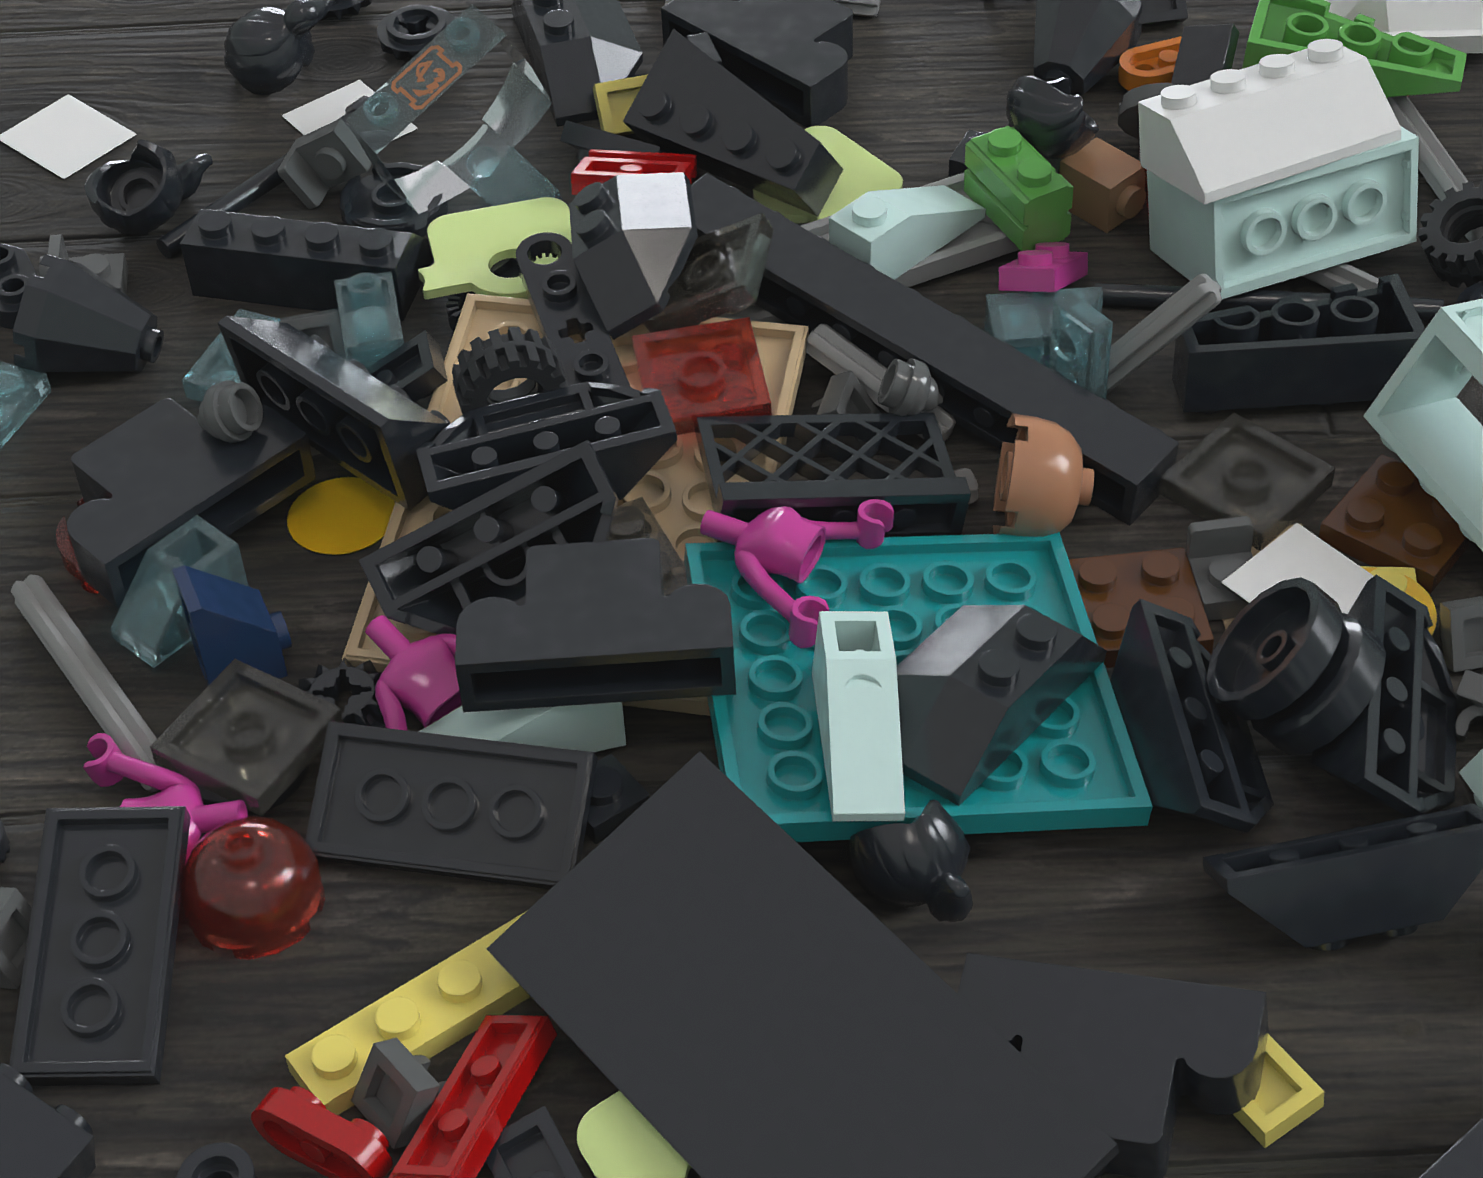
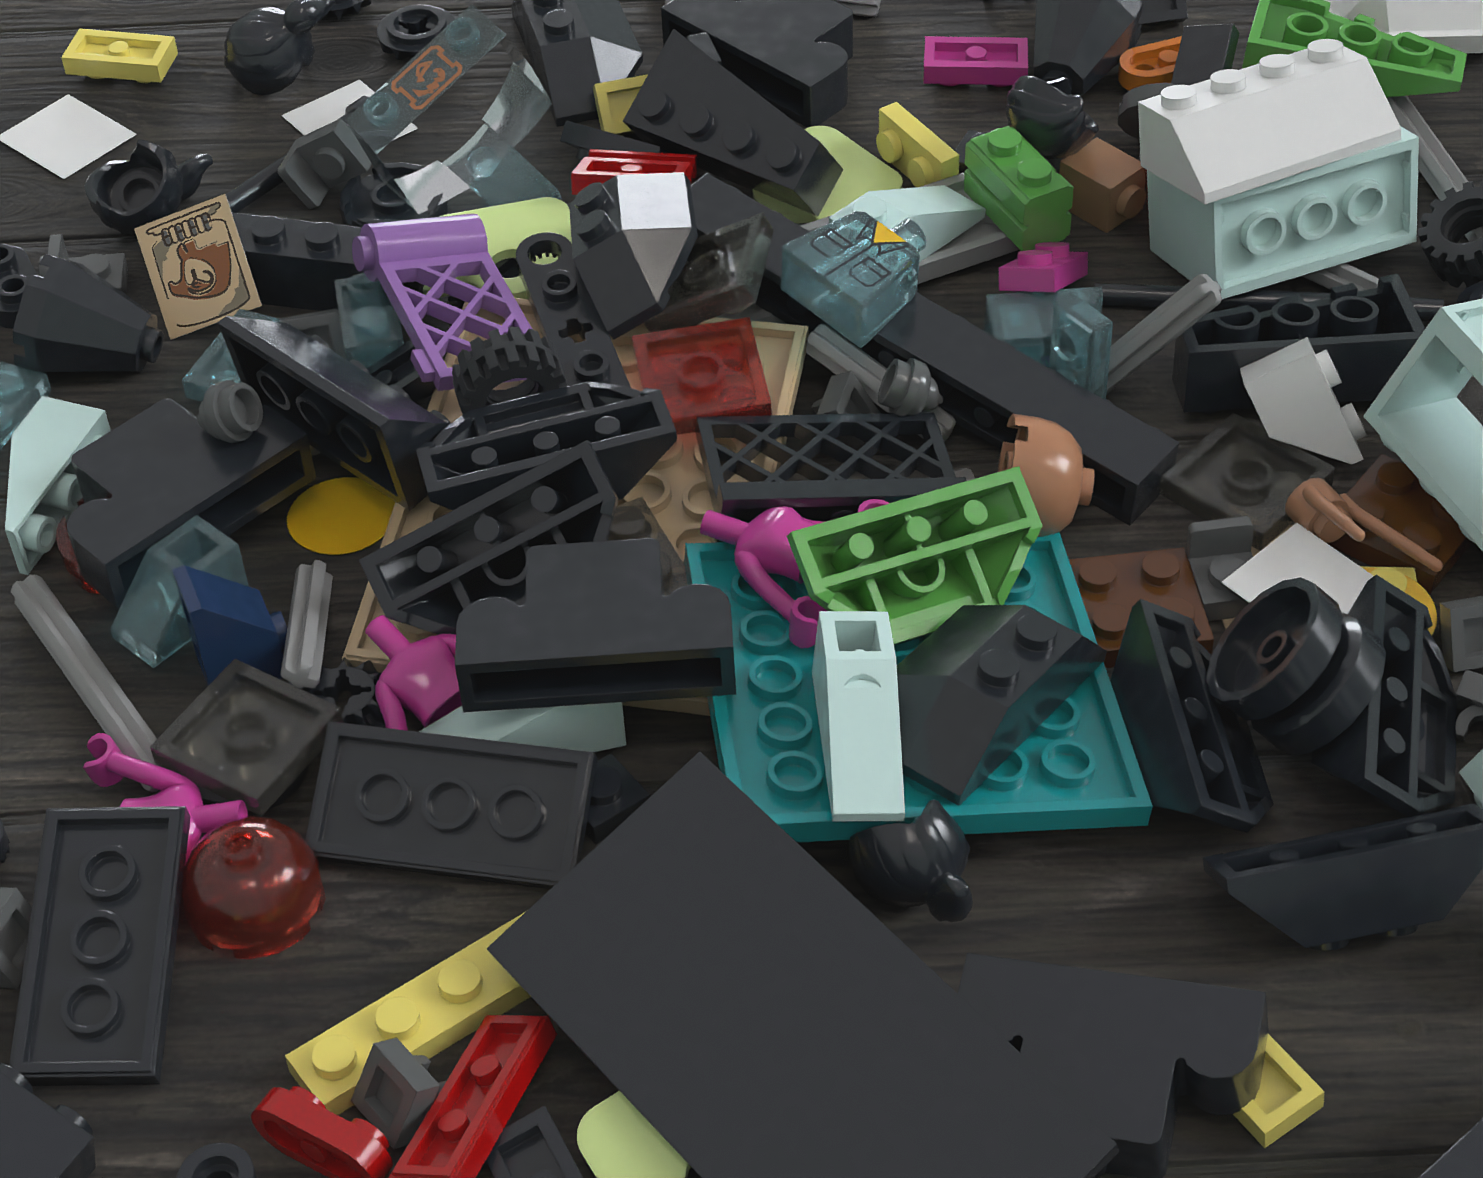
none -> light aqua slope [5,396,111,575]
none -> light yellow plate [61,28,178,83]
none -> tan sticker [134,194,262,340]
none -> light grey axle [281,559,333,693]
none -> medium lavender piece [352,213,533,391]
none -> clear light blue torso [781,211,926,348]
none -> bright green wedge [787,466,1043,646]
none -> light yellow plate [876,102,959,187]
none -> dark pink plate [924,36,1028,87]
none -> white slope [1240,337,1367,464]
none -> nougat plant [1285,477,1443,572]

